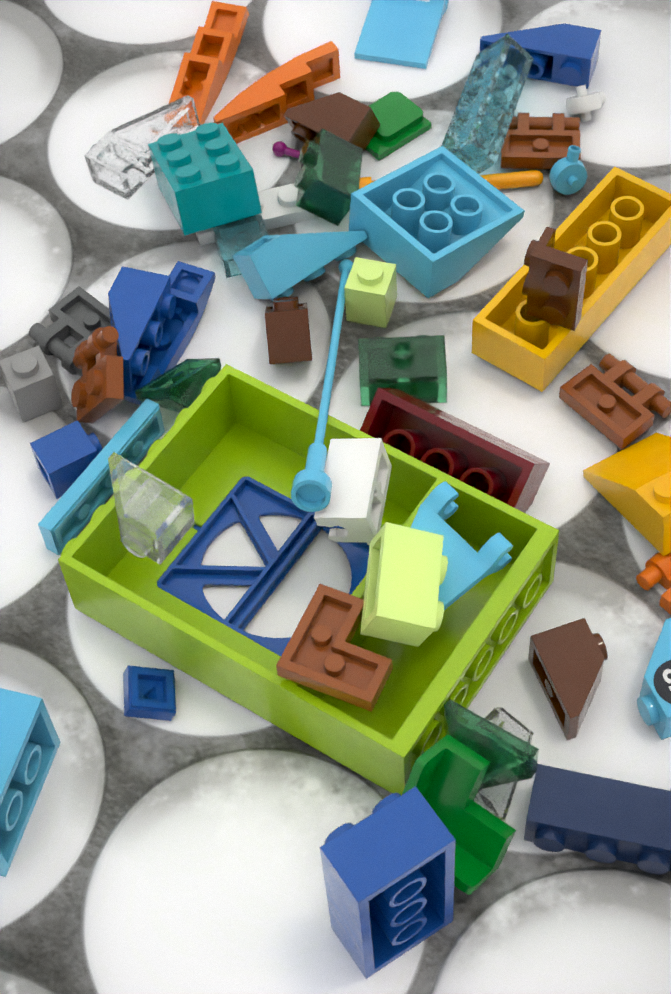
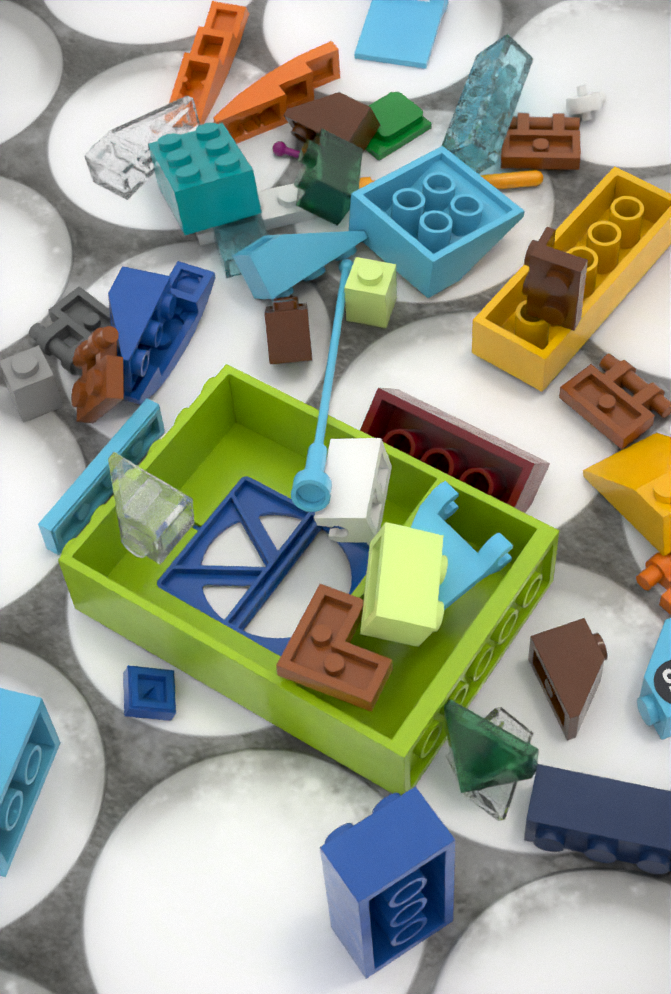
blue brick [30,420,103,499] -> none
clear green slope [135,358,221,413] -> none
clear green brick [358,335,447,406] -> none
green panel [402,734,516,895] -> none
blue slope [479,23,601,89] -> none
medium azure piece [549,145,587,195] -> none

